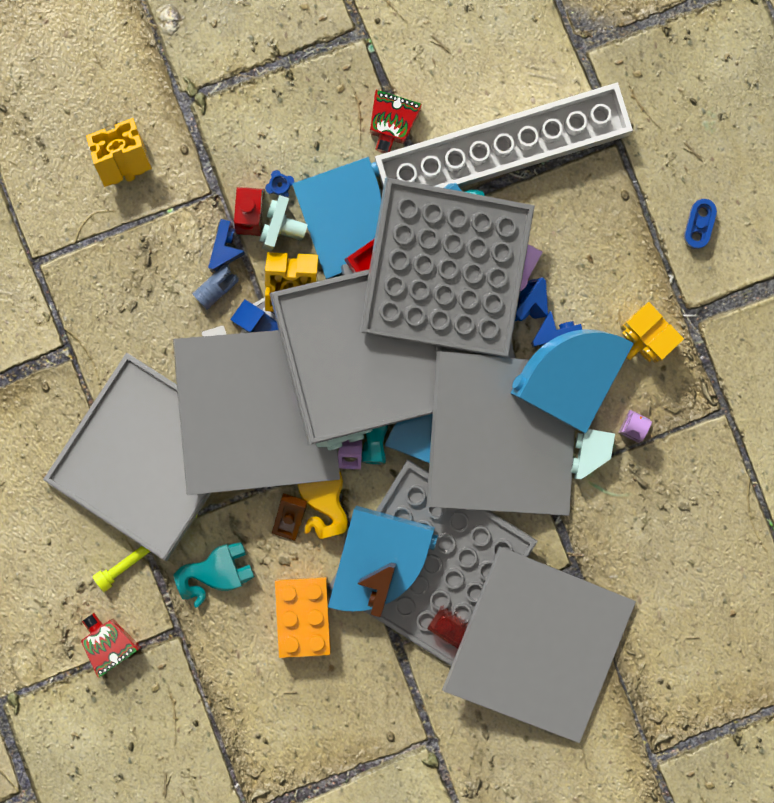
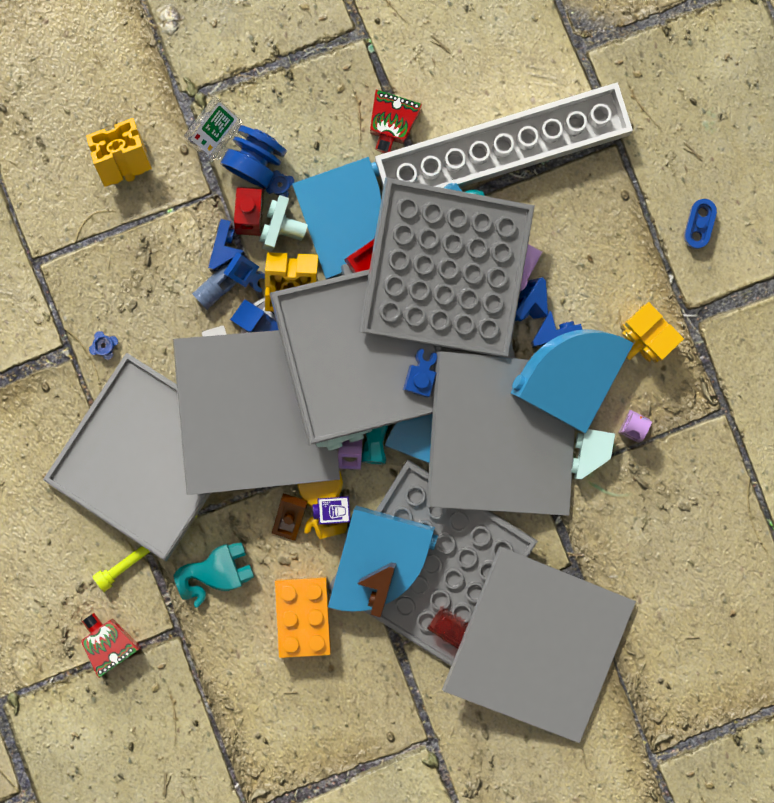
none -> blue plate [89,331,118,360]
none -> slope [184,96,242,162]
none -> blue wheel [220,125,287,189]
none -> blue plate [224,252,265,292]
none -> brick [313,496,350,525]
none -> blue plate [403,349,437,397]

